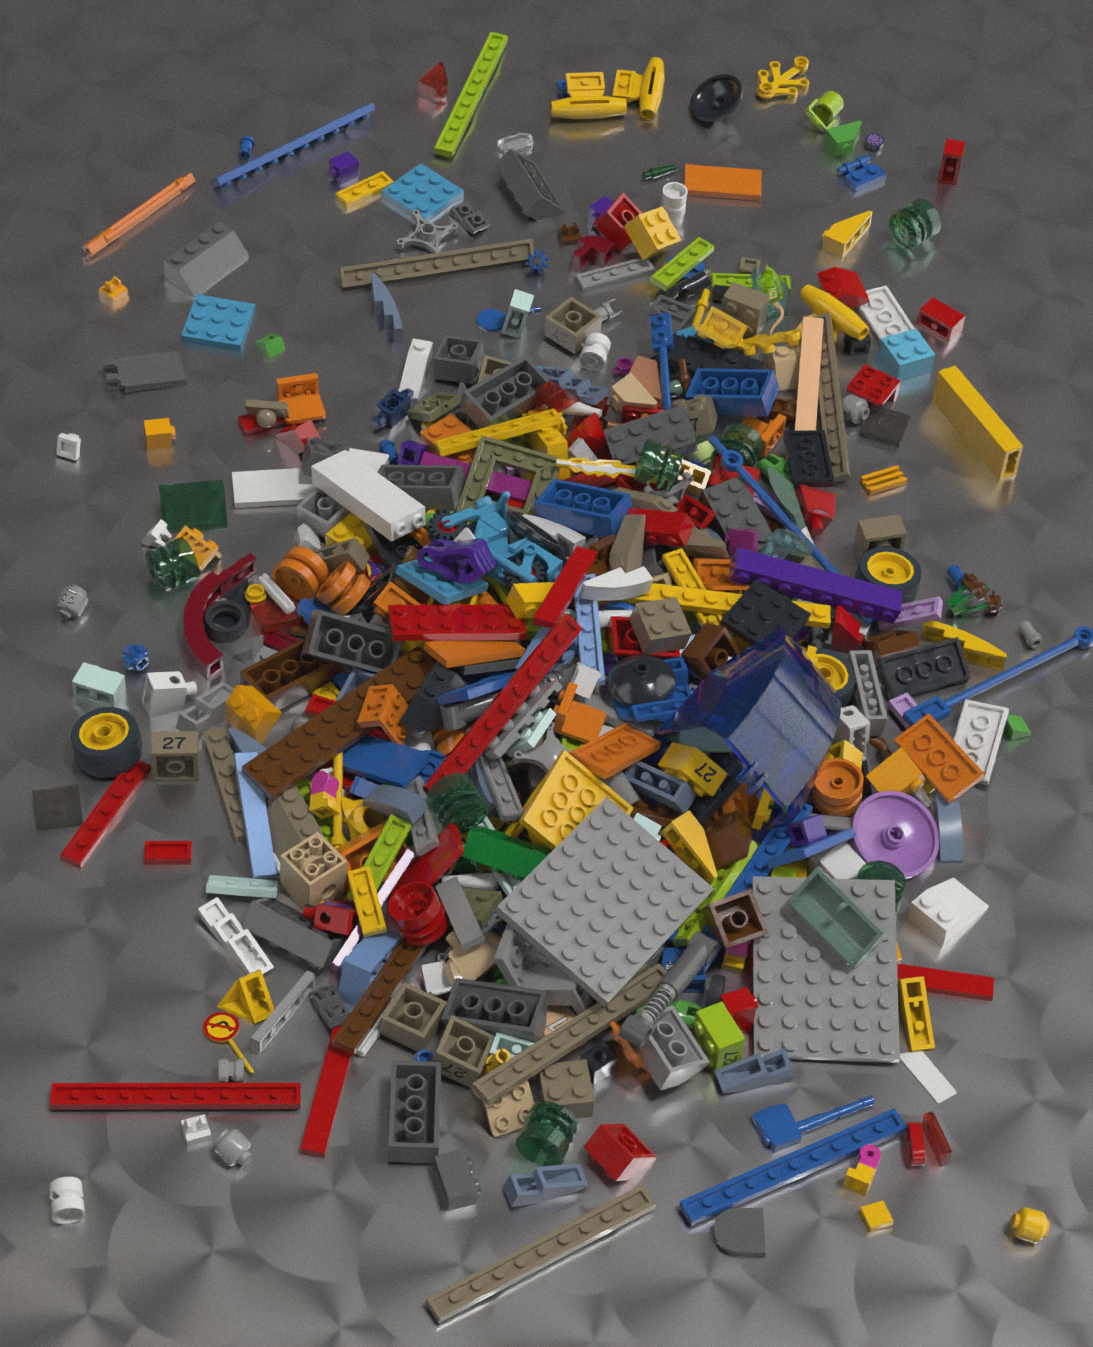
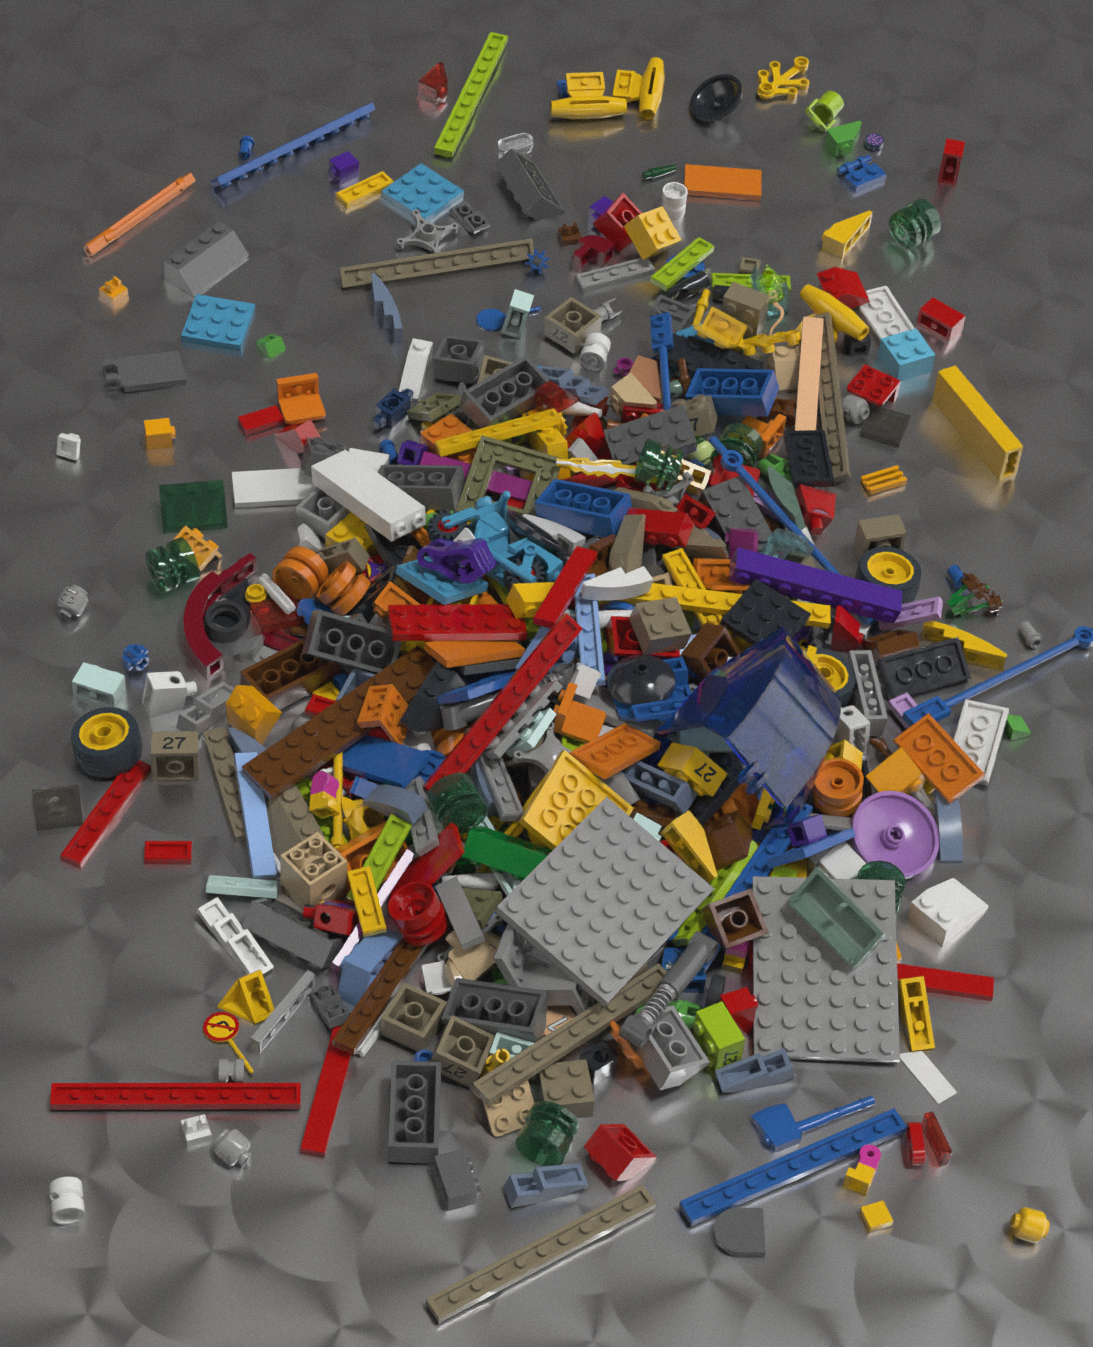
white tile [142,519,171,549] -> none
dark tan tile [245,399,290,428] -> none

